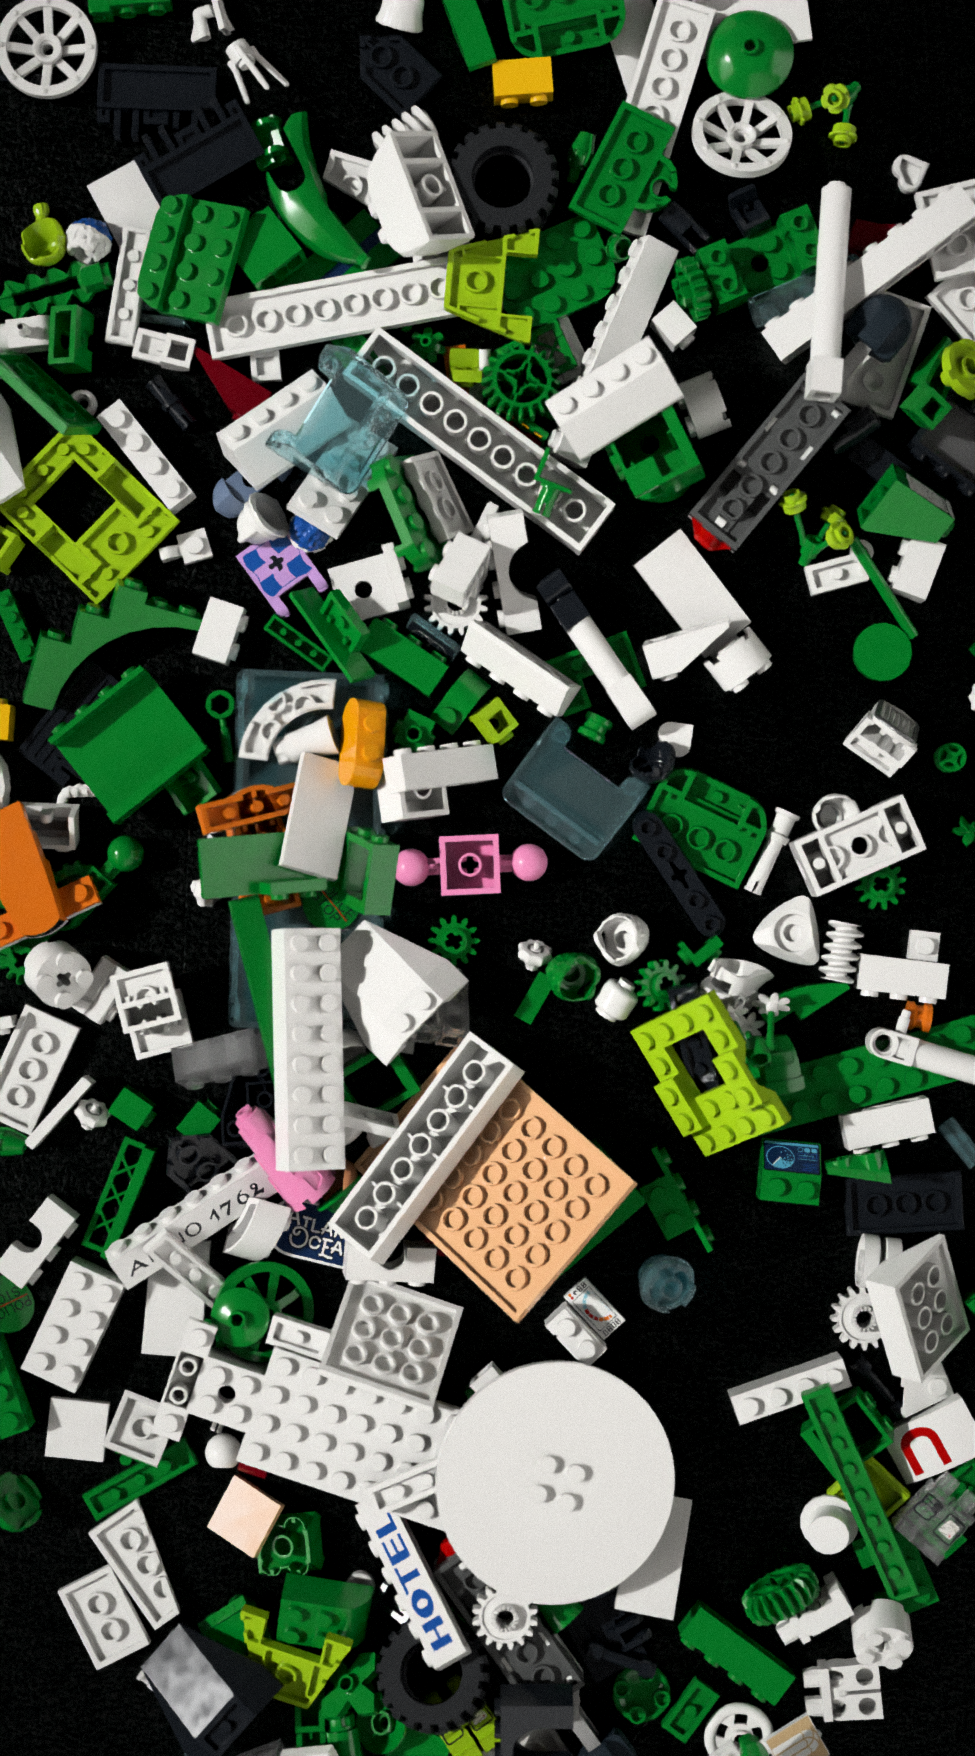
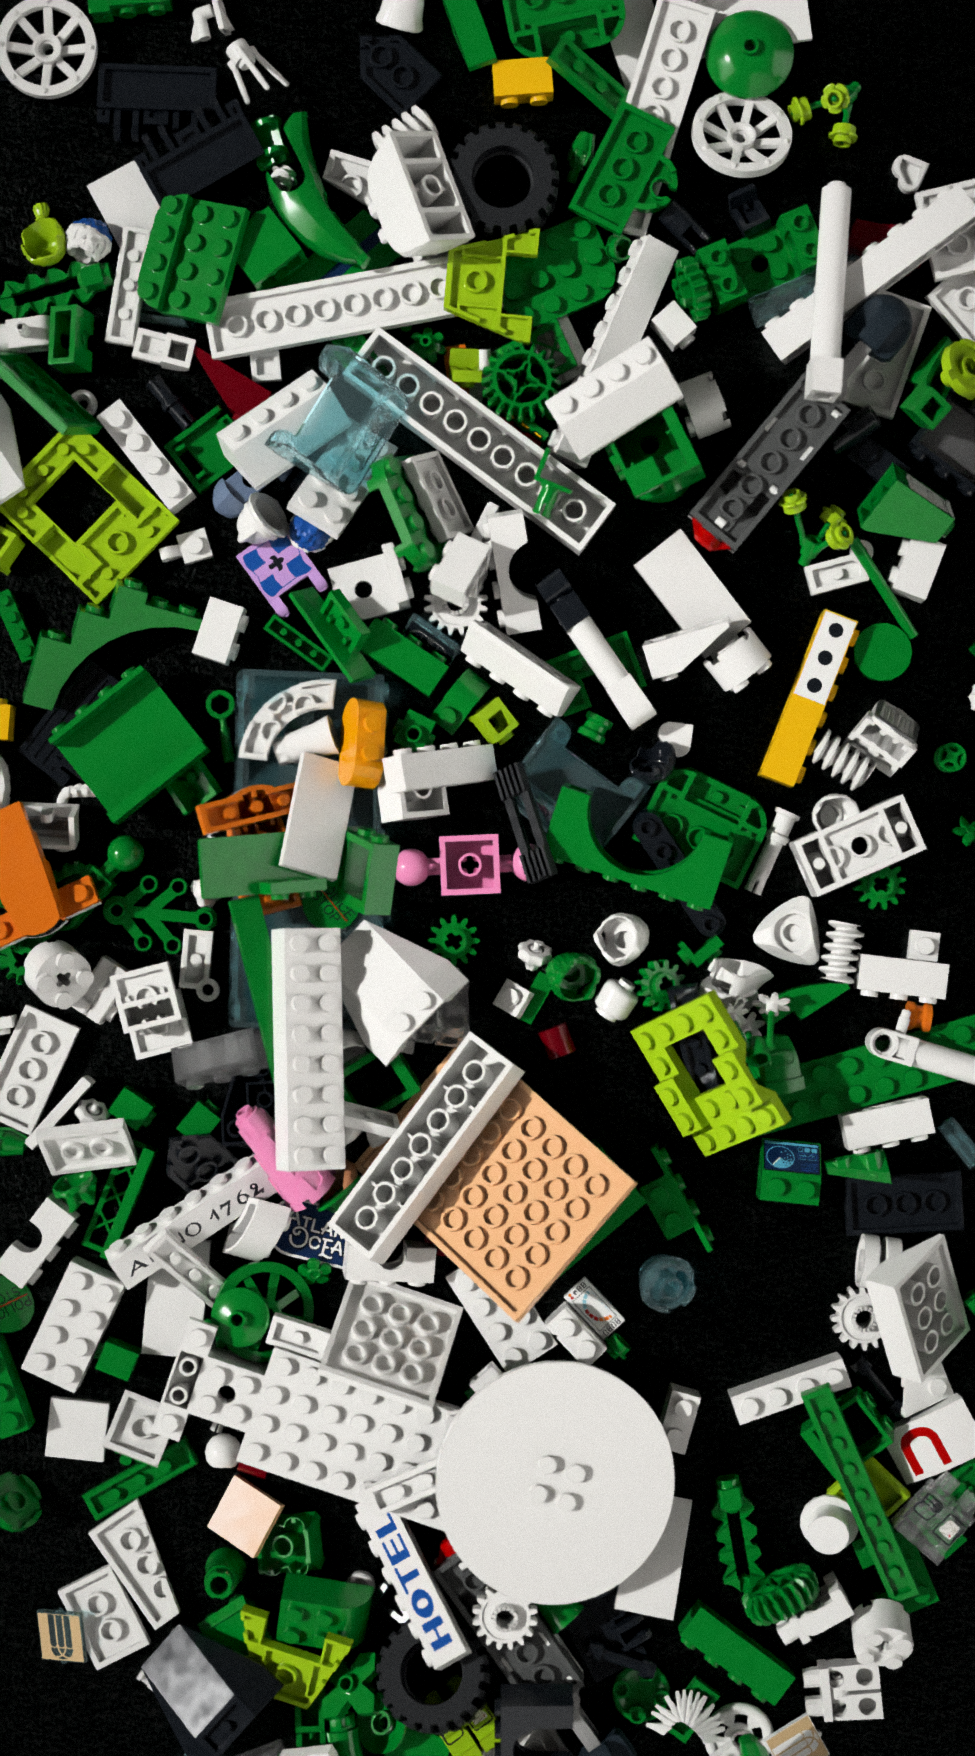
none -> white plate [35,1118,139,1176]
none -> piece [37,1608,88,1664]
none -> green piece [53,1171,97,1213]
none -> green brick [94,1336,142,1382]
none -> green plant [103,875,218,954]
none -> green container [164,405,236,495]
none -> white hinge [179,929,220,1002]
none -> green plant [204,1547,246,1599]
none -> white plate [271,164,297,191]
none -> green plant [298,1258,331,1285]
none -> white plate [445,1267,558,1372]
none -> black container [493,762,558,884]
none -> white plate [493,978,534,1019]
none -> dark red brick [538,1022,576,1060]
none -> green plate [546,36,629,120]
none -> green arch [546,782,734,911]
none -> green plate [605,1332,631,1360]
none -> white hair [646,1689,726,1744]
none -> white brick [659,1383,701,1455]
none -> green sword [711,1474,765,1592]
none -> yellow brick [758,609,860,788]
none -> white piece [812,729,877,791]

